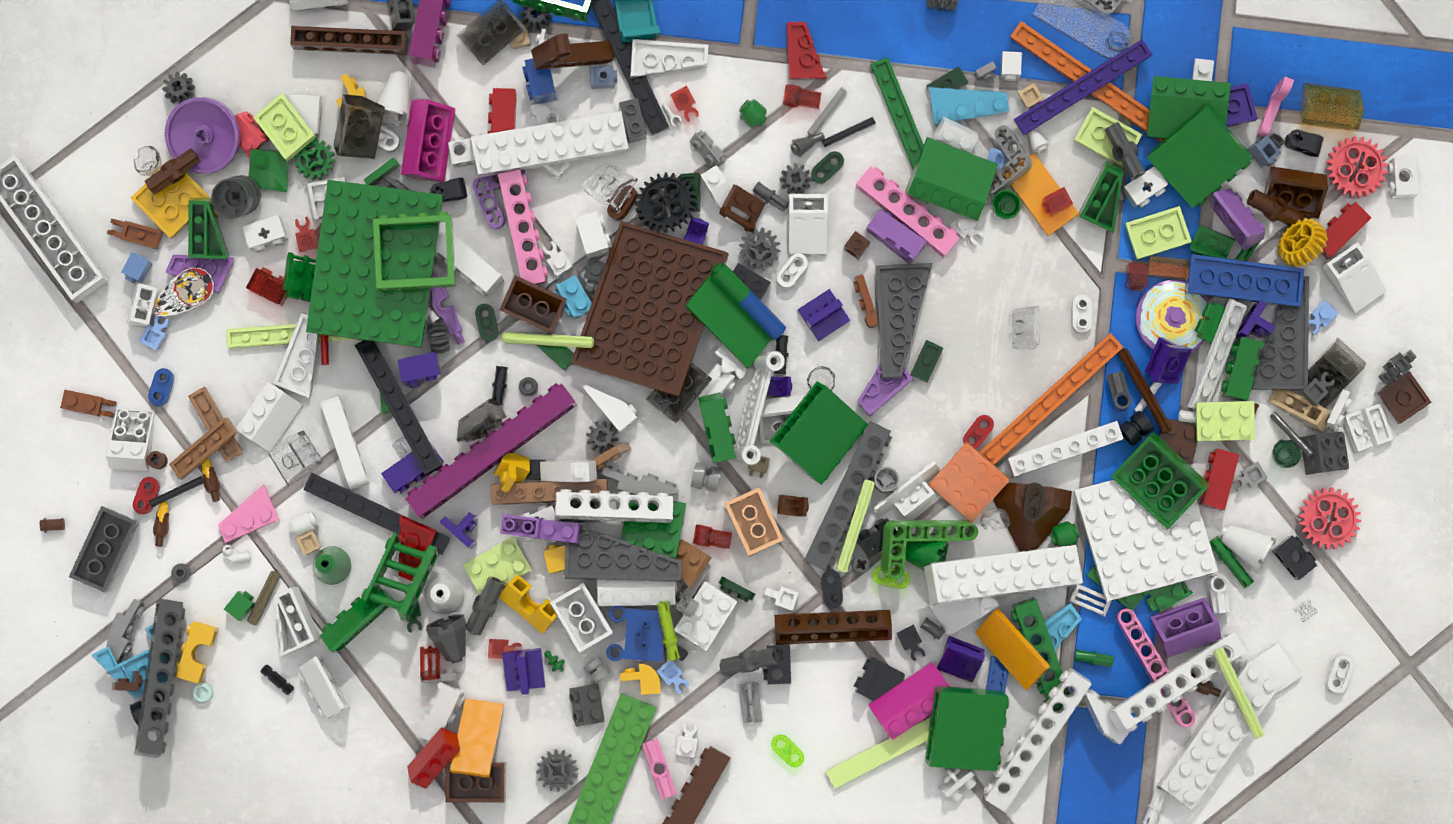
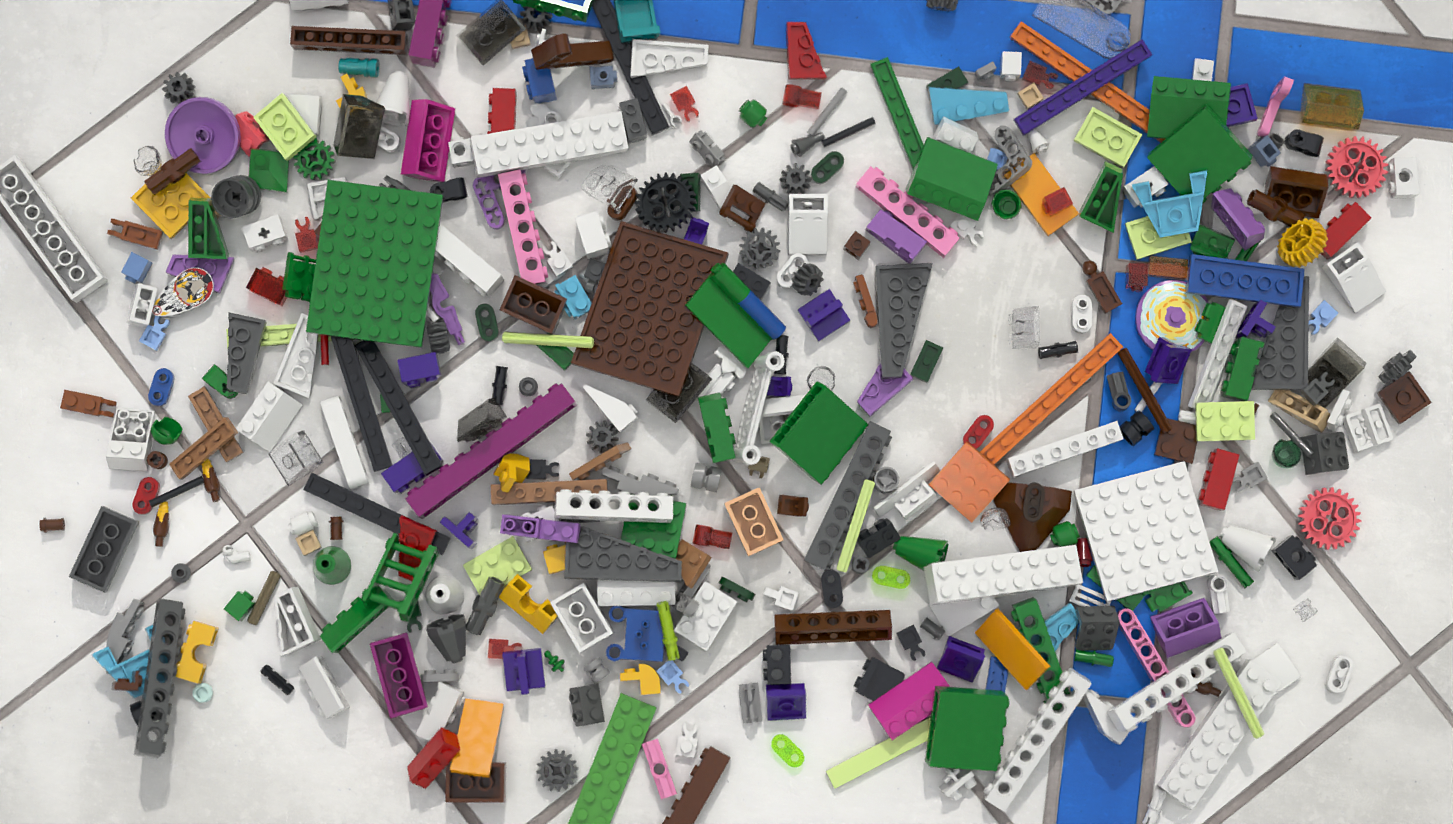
bright pink wing [218,484,280,543] -> none
green tile [364,158,400,186] -> none
bright green window [373,212,456,291] -> none
clear red tile [420,646,441,681] -> none
white slope [540,460,597,482] -> none
dark grey piece [719,647,779,676] -> none
bright green beam [881,520,978,579] -> none
dark grey piece [1104,122,1146,181] -> none
green slope [1111,432,1210,530] -> none
none -> green hair [150,417,183,445]
none -> green piece [202,364,238,399]
none -> dark grey wing [227,312,267,394]
none -> reddish brown pin [329,517,344,540]
none -> black plate [331,336,393,472]
none -> teal axle [338,58,380,78]
none -> magenta slope [369,633,428,719]
none -> dark purple bracket [766,683,806,721]
none -> dark grey gear [791,263,824,296]
none -> clear red plate [1022,61,1058,89]
none -> black pin [1038,341,1078,359]
none -> dark grey bracket [1075,606,1120,651]
none -> dark red cone [1076,538,1093,567]
none -> reddish brown plate [1082,260,1122,314]
none -> medium azure wing [1132,170,1207,238]

